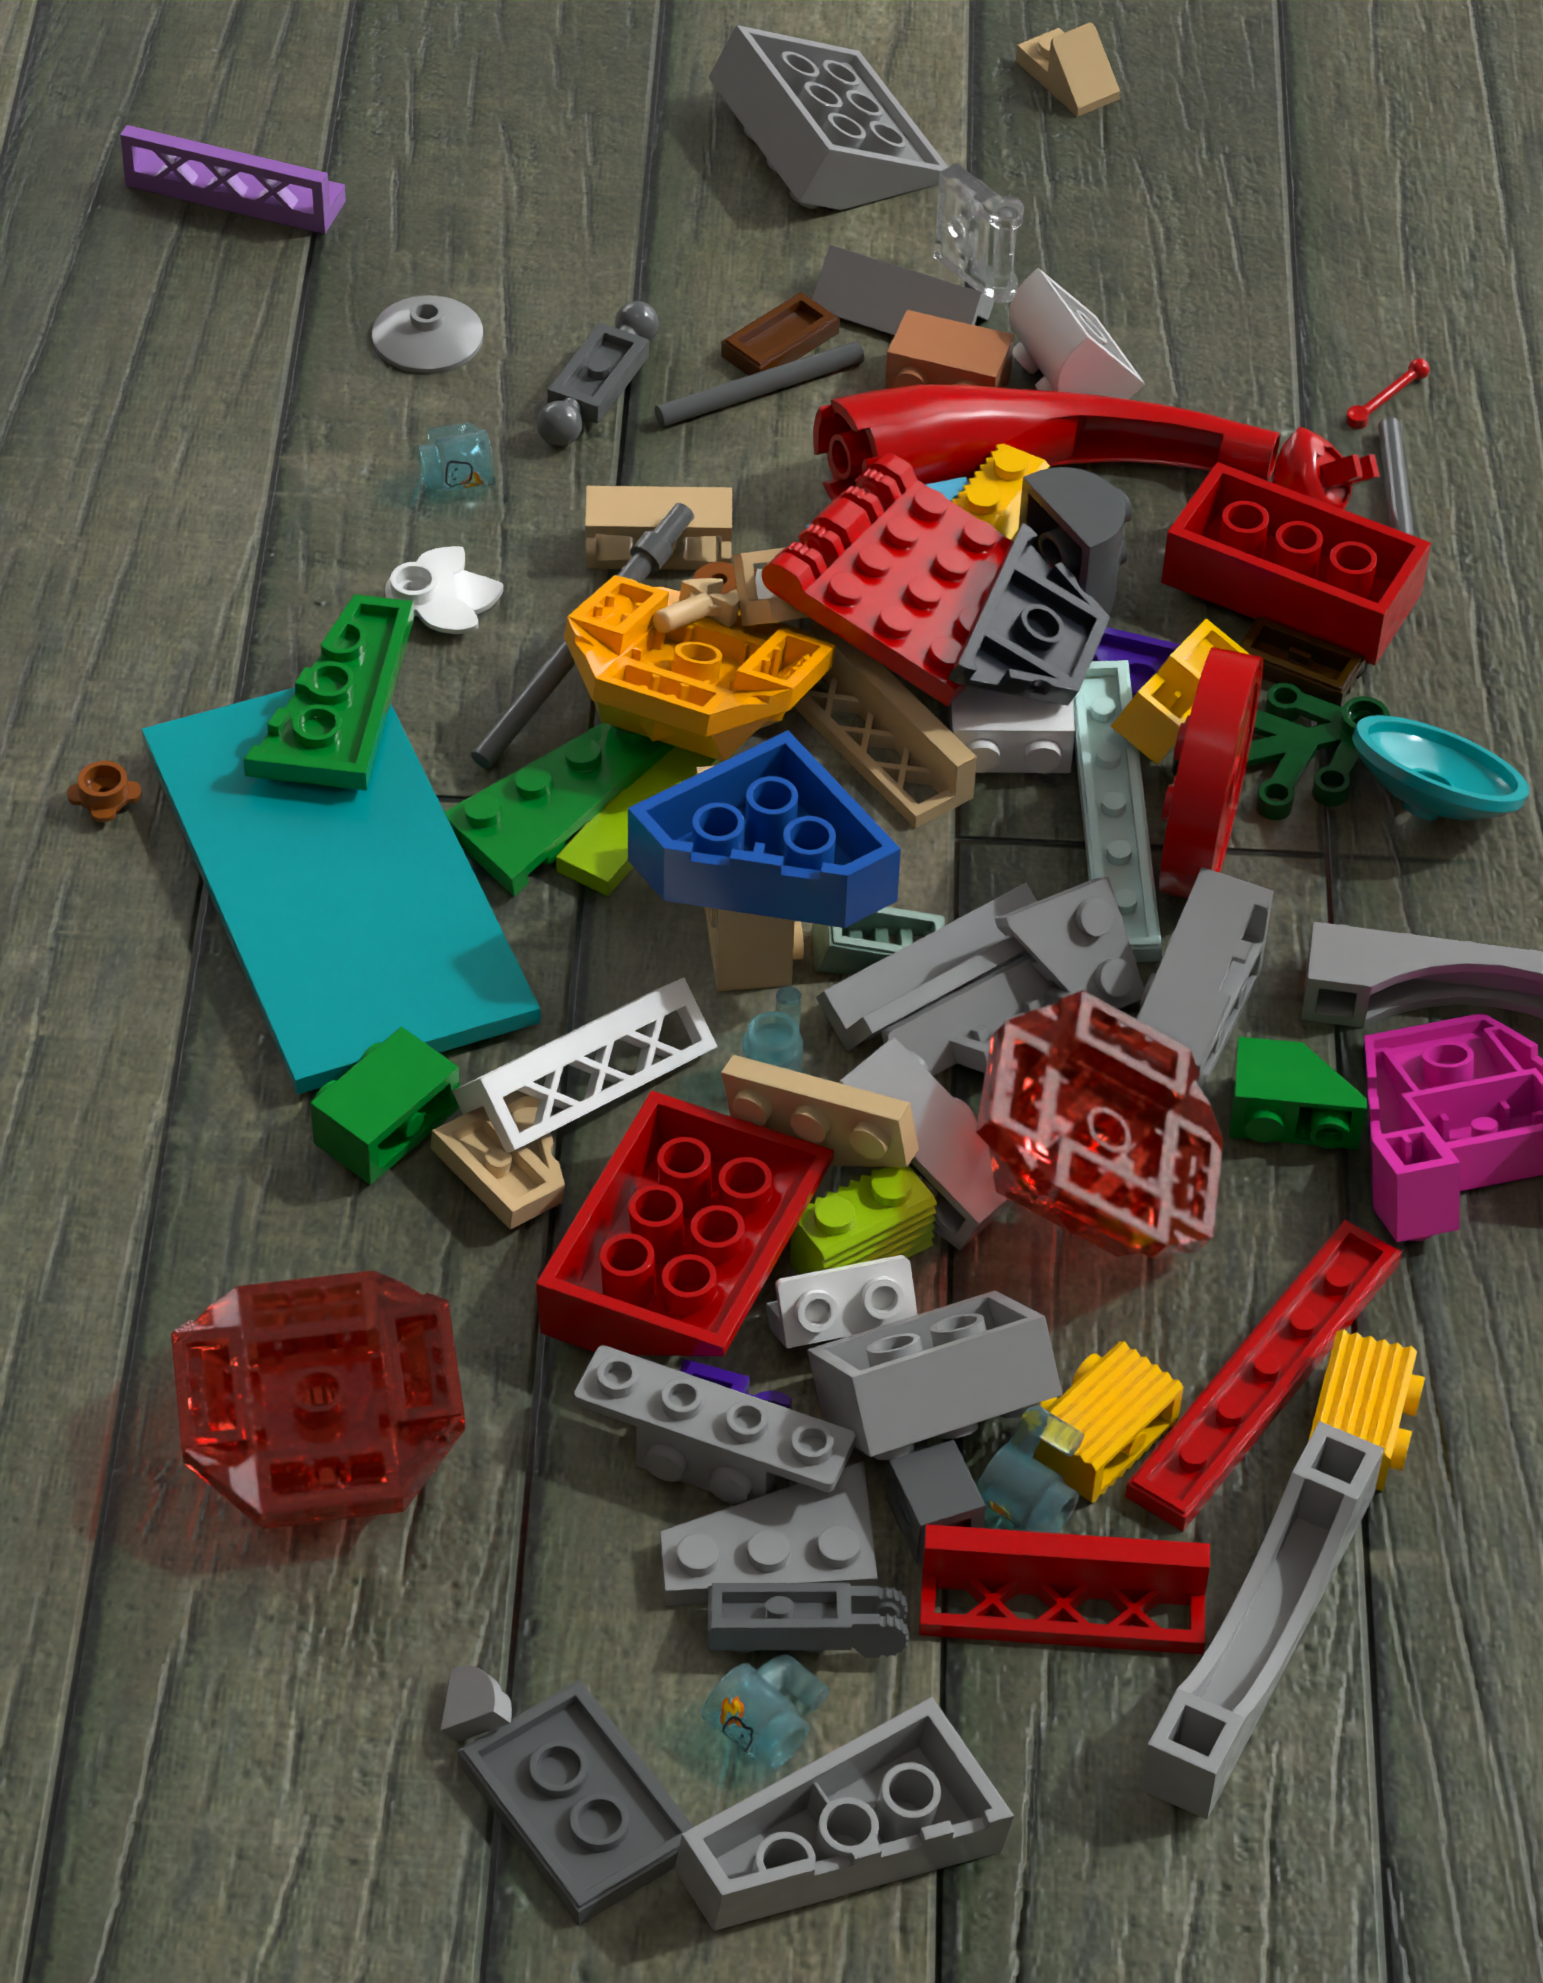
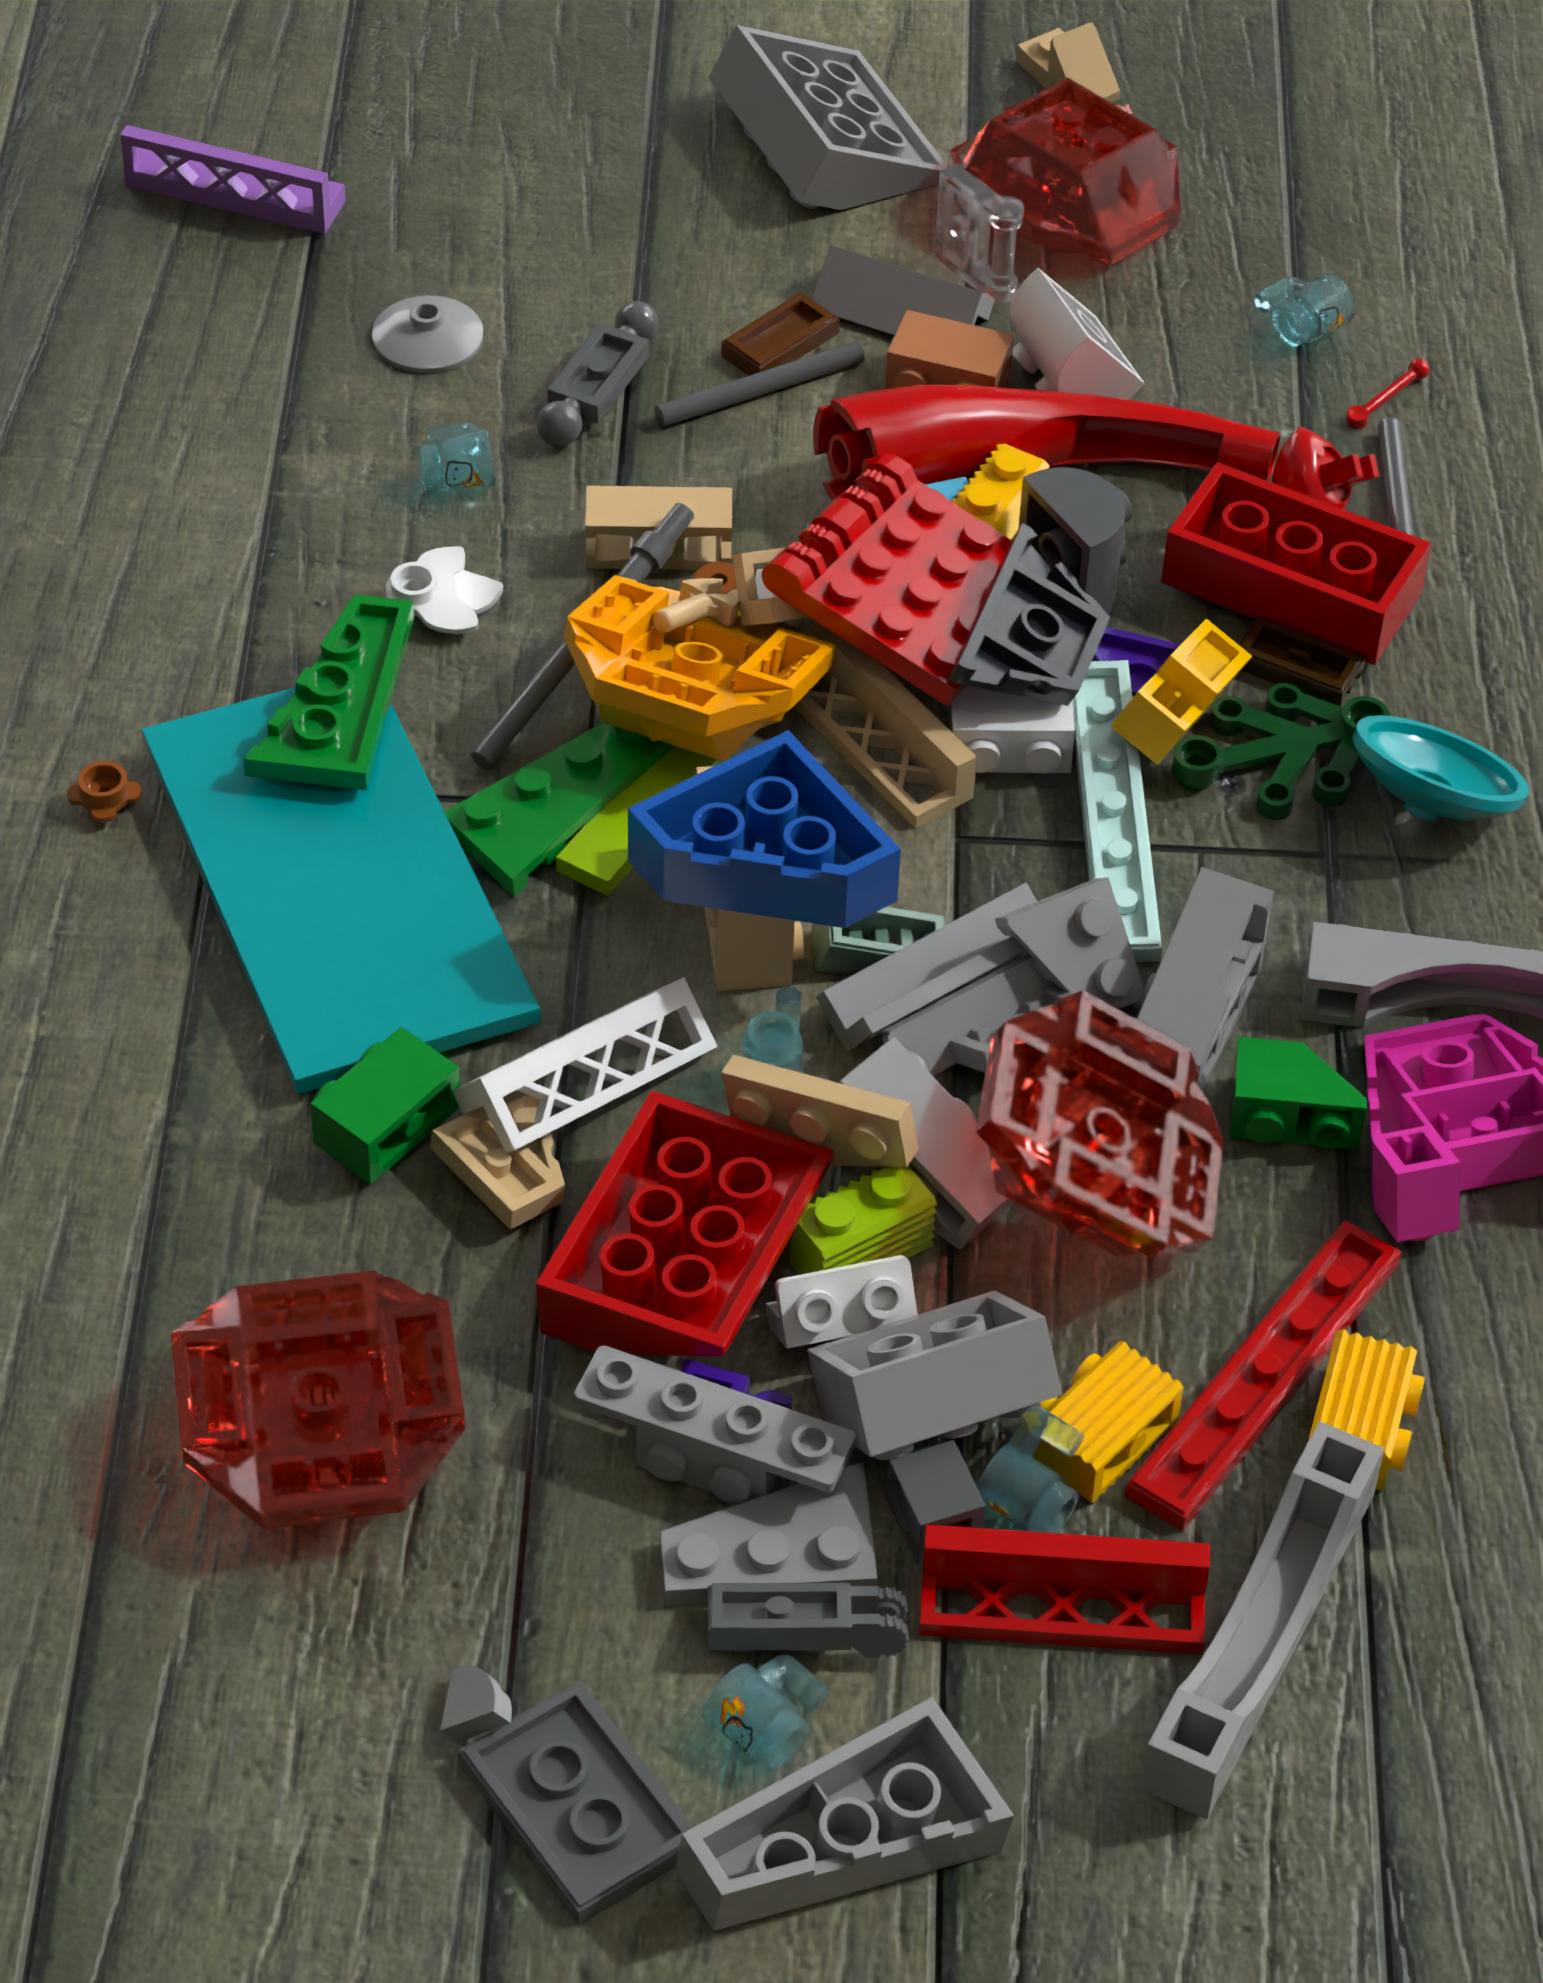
red brick [1159,647,1263,899] -> none
none -> clear red piece [947,77,1181,267]
none -> clear light blue piece [1254,273,1355,347]

